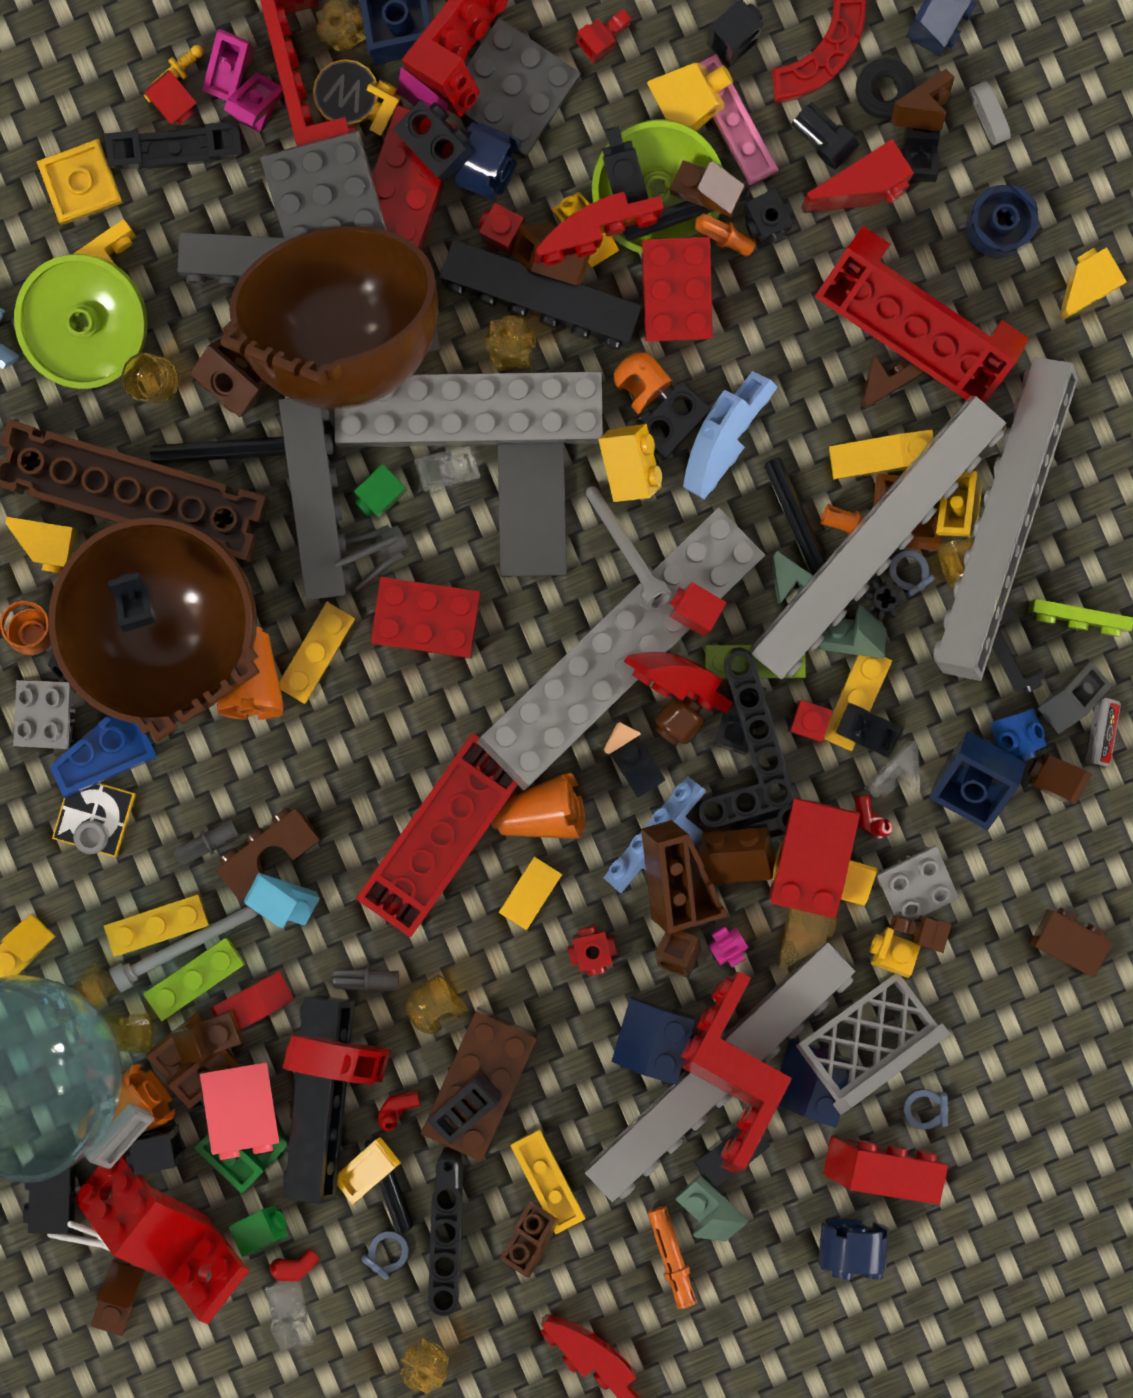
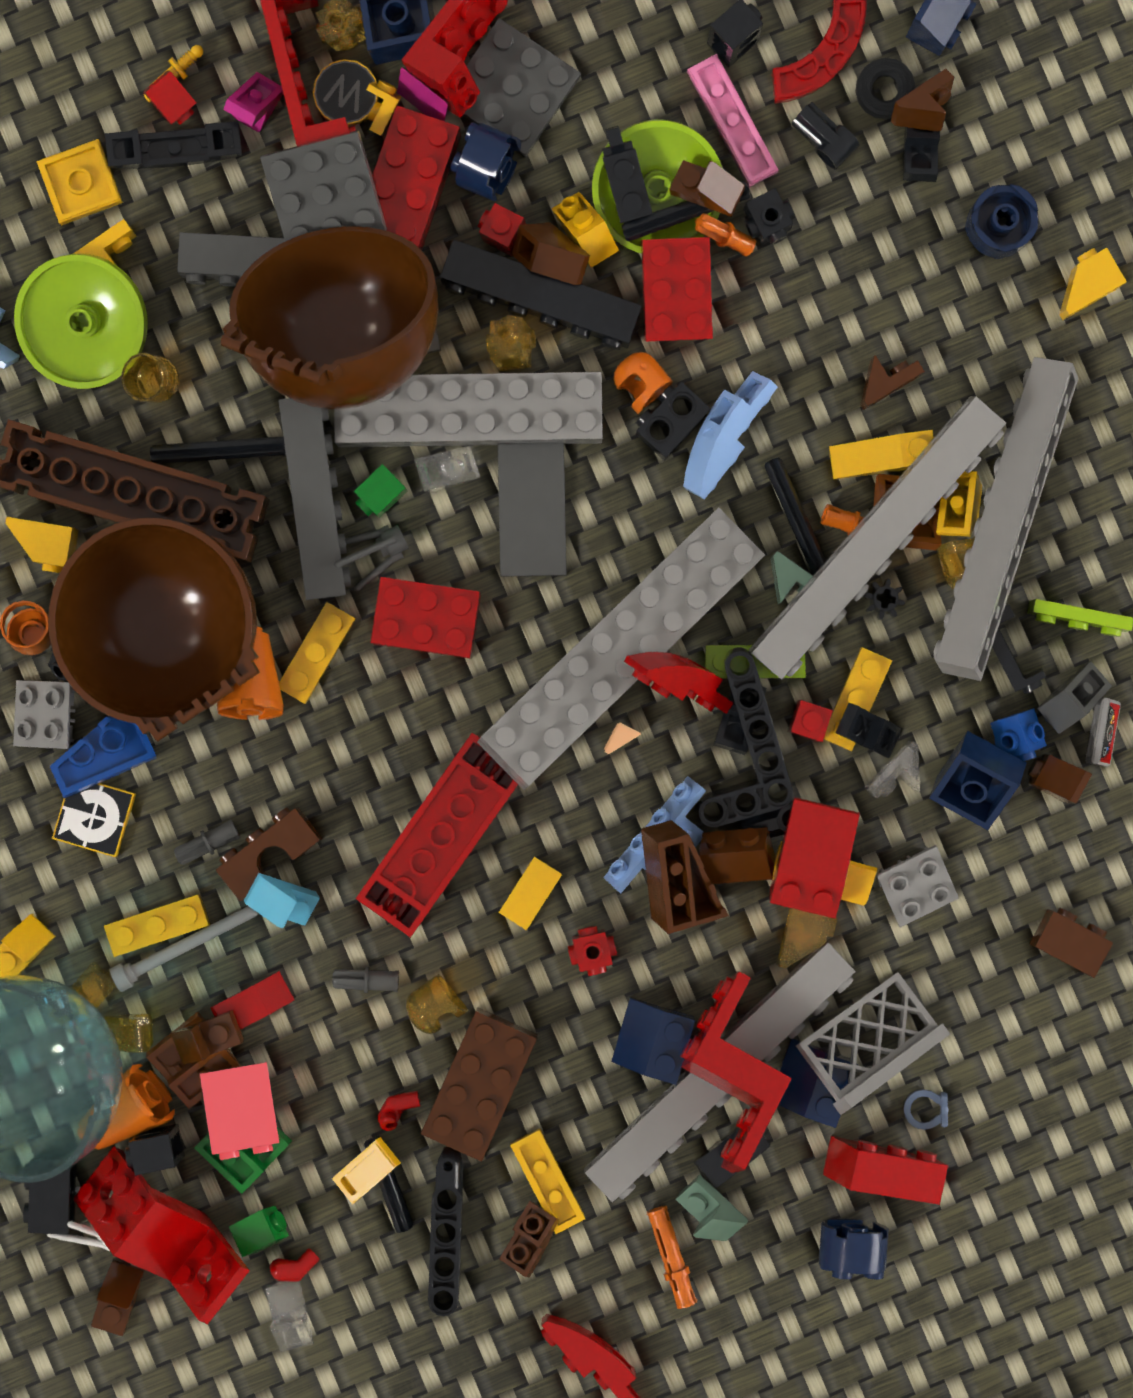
light grey tile [73,821,109,854] -> none
light grey tile [84,1103,154,1169] -> none
black bracket [107,573,156,632] -> none
lime plate [143,937,245,1021] -> none
reddish brown brick [190,338,270,417] -> none
dark pink slope [202,29,253,101] -> none
red slope [282,1035,391,1085] -> none
black brick [283,995,355,1204] -> none
sand blue piece [361,1230,409,1281] -> none
black brick [393,100,475,181] -> none
clear yellow brick [400,1338,449,1394] -> none
black slope [427,1071,502,1145] -> none
orange cone [491,772,585,839] -> none
red slope [533,191,664,266] -> none
red piece [576,9,632,65] -> none
light grey piece [586,486,673,610] -> none
yellow brick [598,424,662,502] -> none
black brick [611,736,666,798] -> none
yellow torso [647,62,733,131] -> none
reddish brown head [655,696,704,746] -> none
reddish brown brick [655,931,701,978] -> none
red brick [669,581,727,637] -> none
dark pink gear [707,925,749,968] -> none
red slope [801,139,914,213] -> none
red plate [815,226,1029,403] -> none
sand green slope [818,605,886,659] -> none
red arm [854,795,893,839] -> none
yellow bracket [870,927,921,978] -> none
sand blue piece [889,550,936,598] -> none
reddish brown piece [889,915,952,953] -> none
light grey beam [969,81,1011,145] -> none

